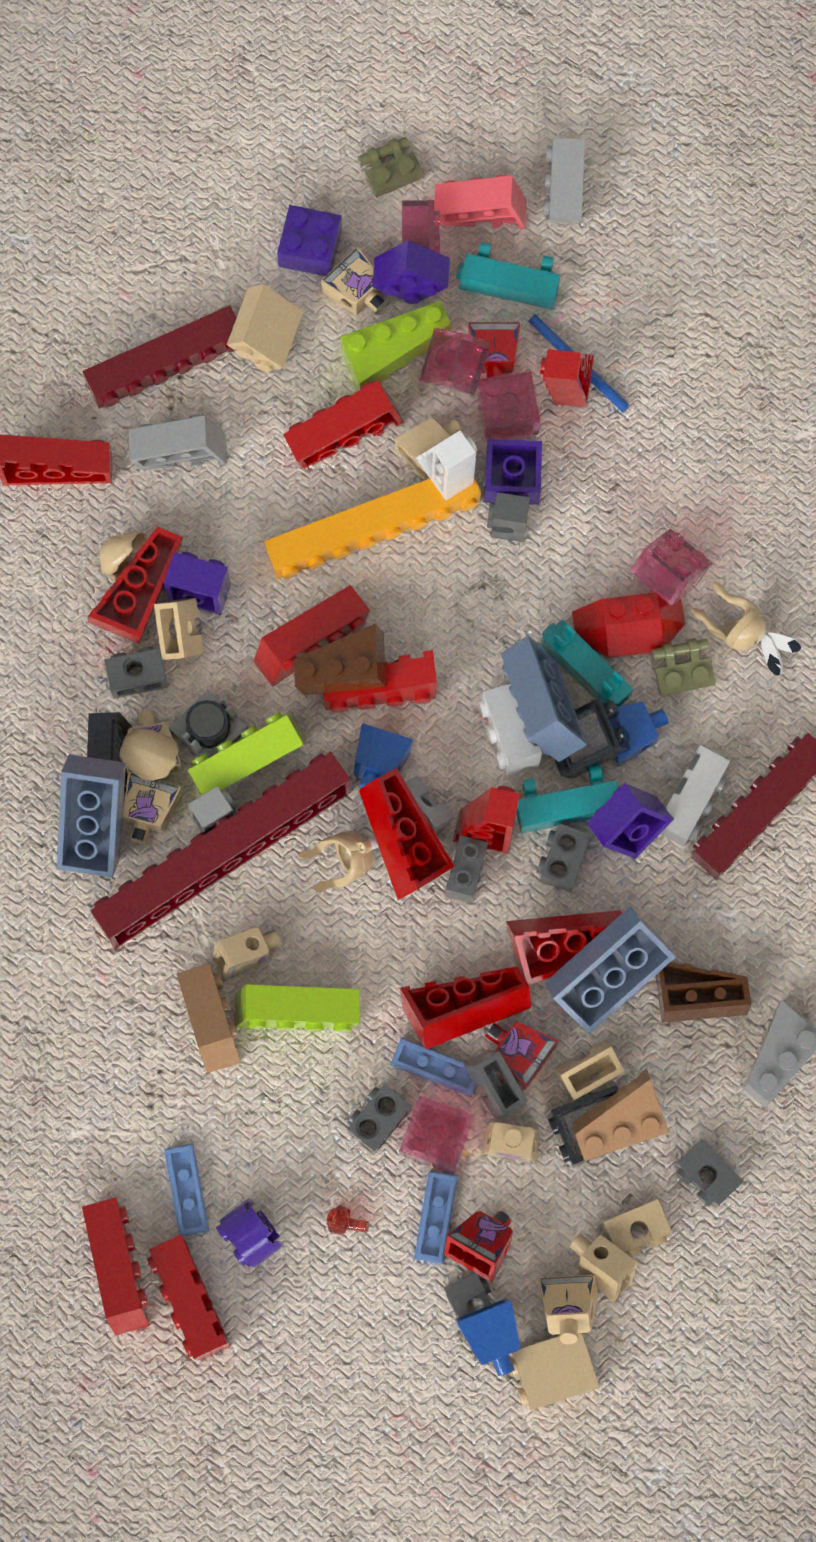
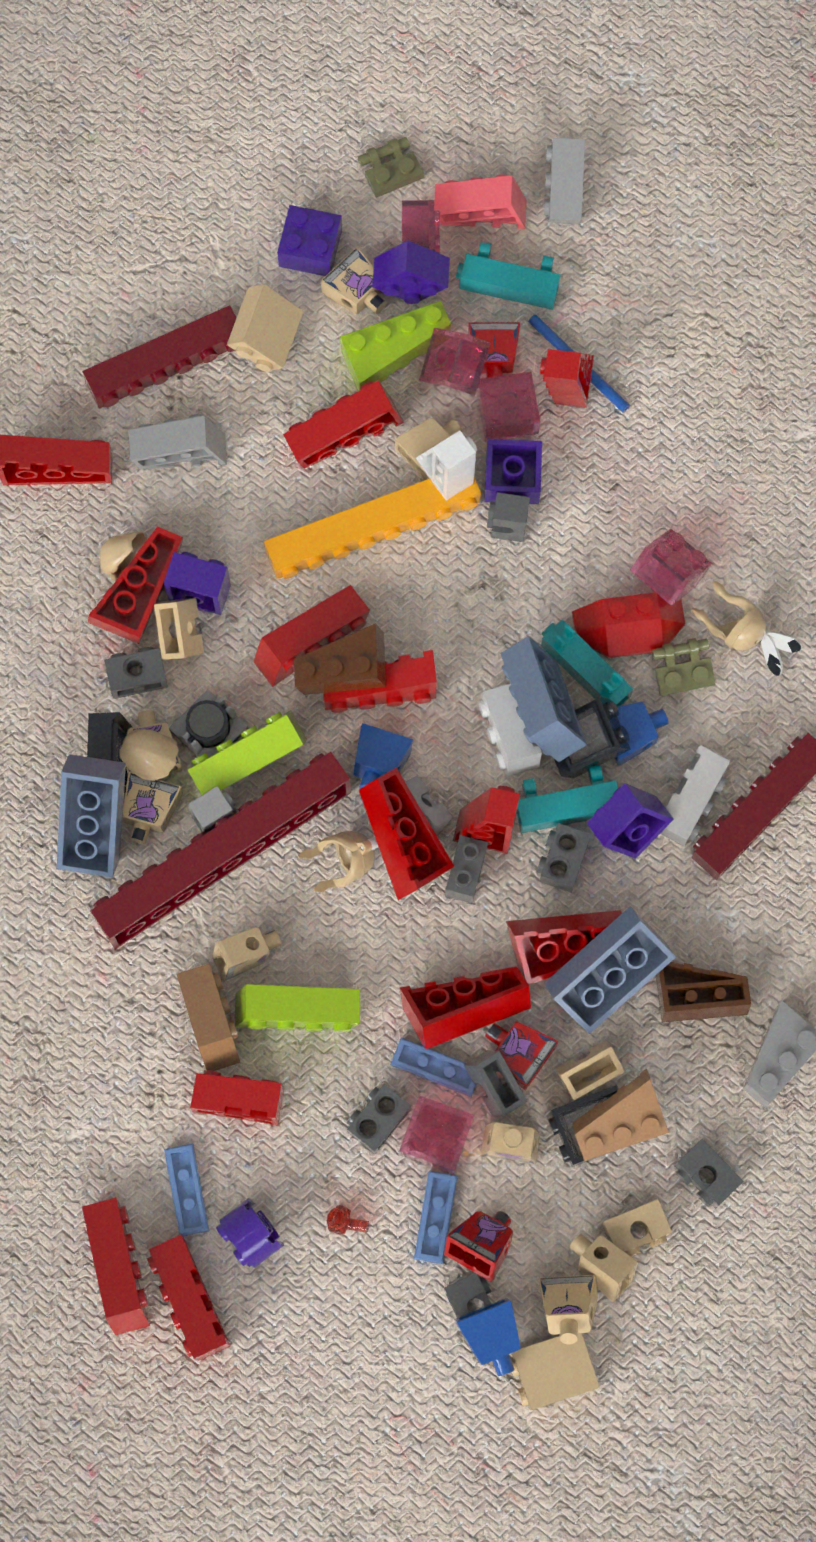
none -> red wedge [190,1070,284,1126]

